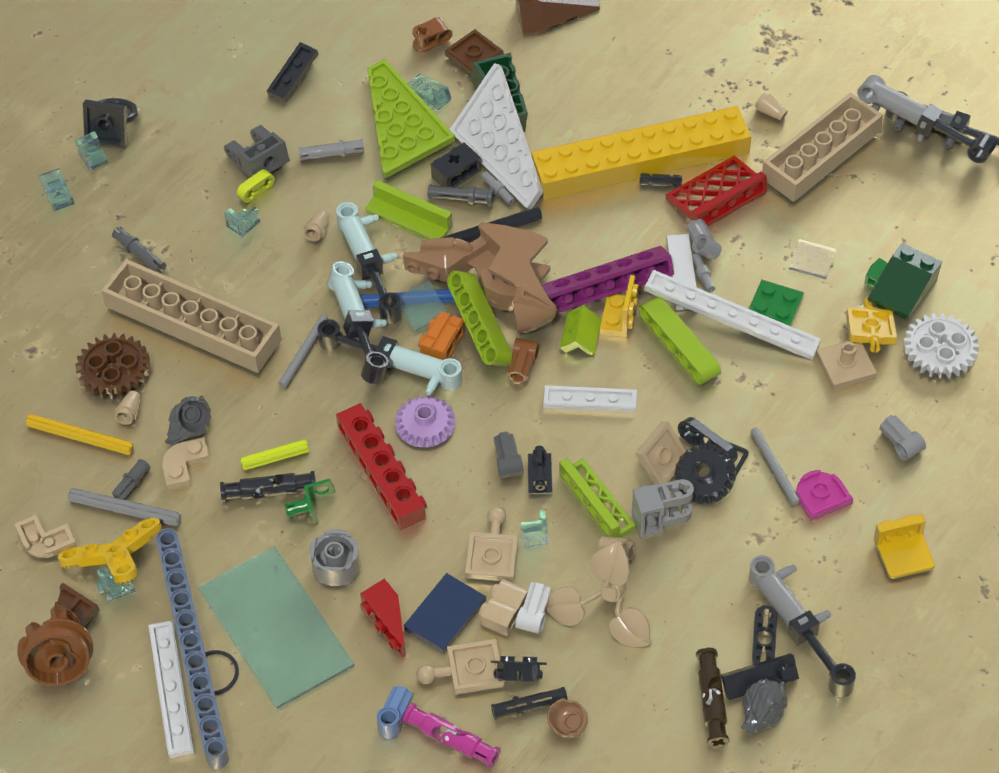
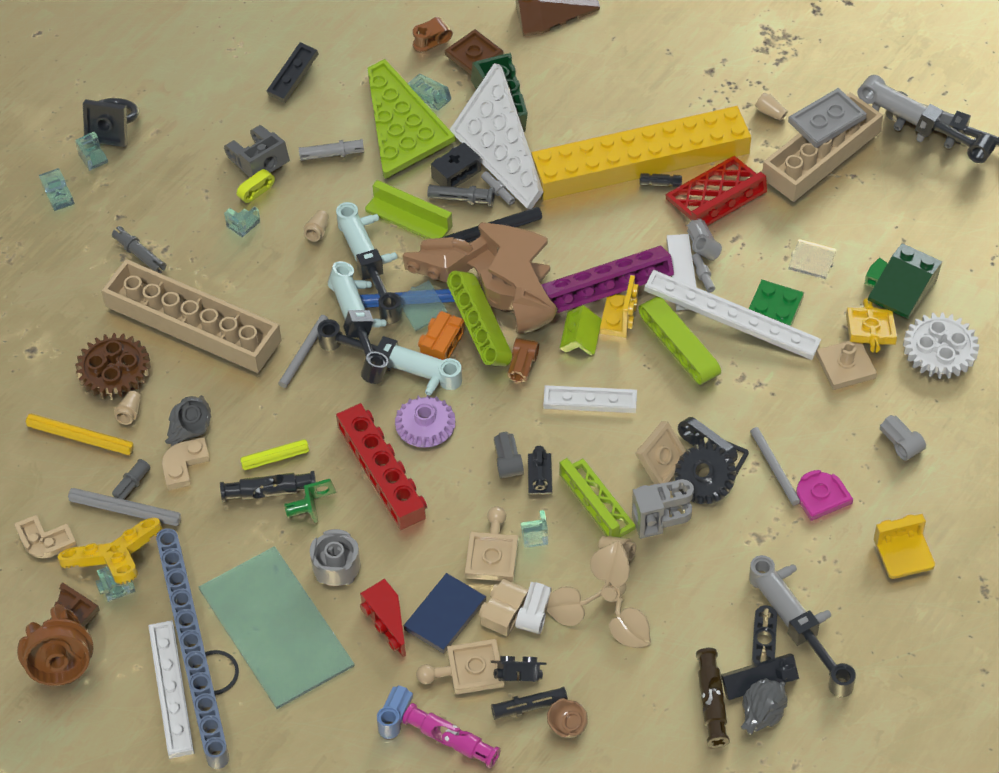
none -> light grey tile [788,88,867,148]

